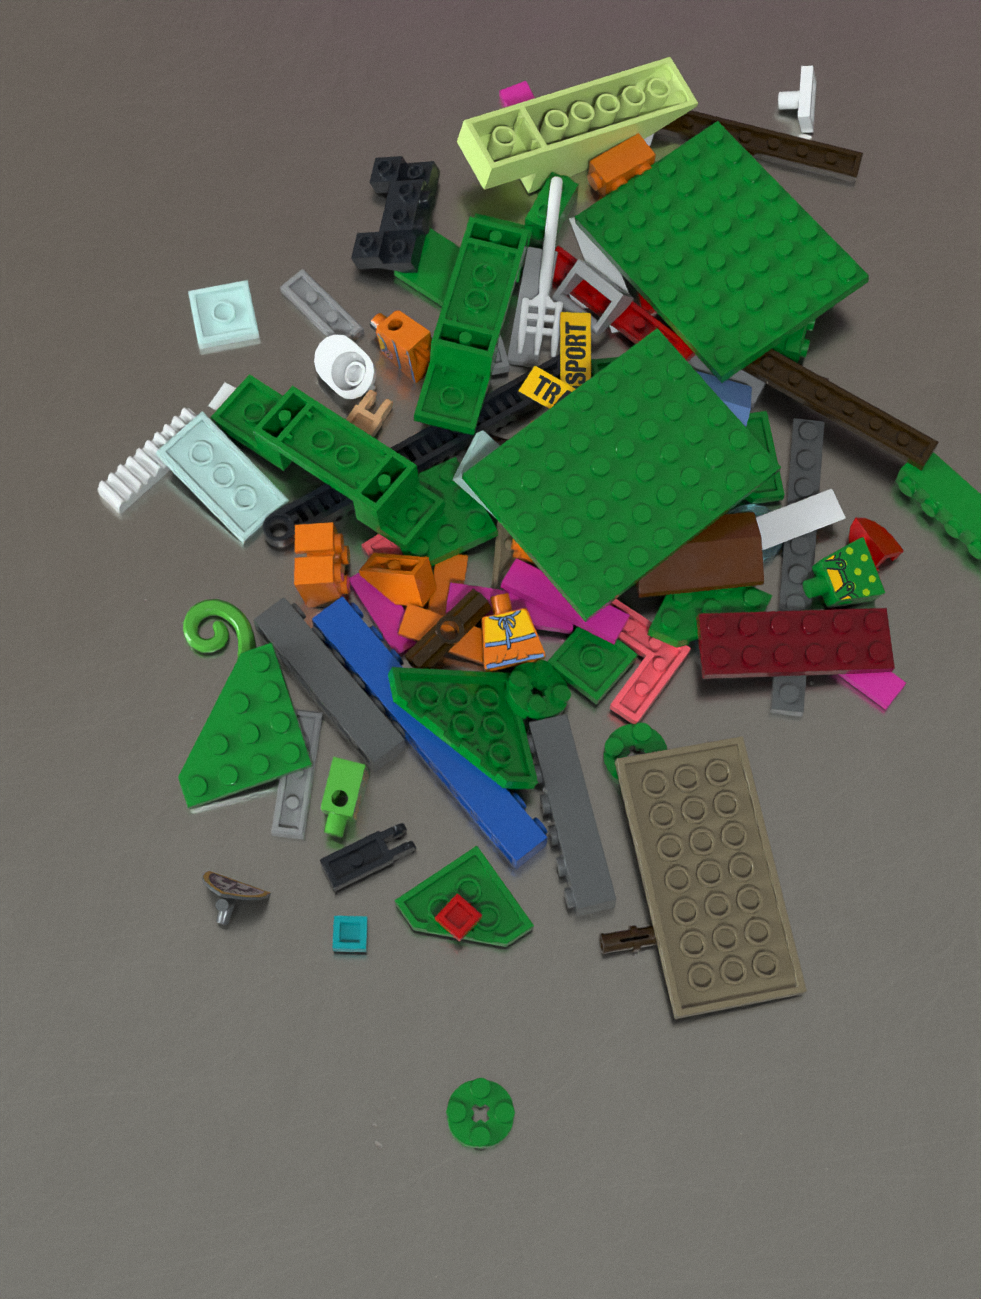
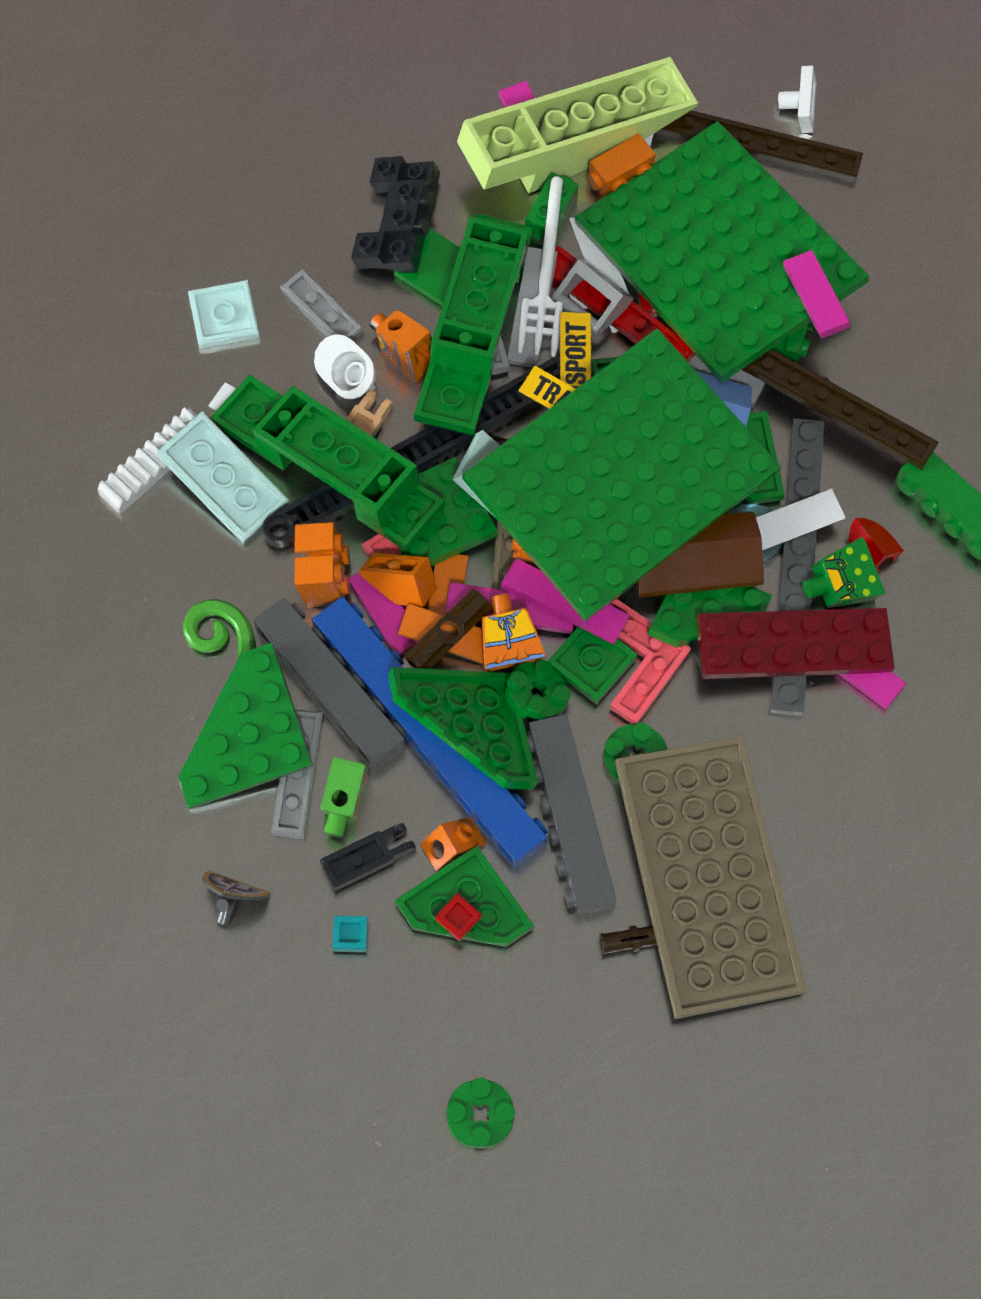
none -> orange bracket [421,817,486,871]
none -> dark pink tile [783,250,850,339]

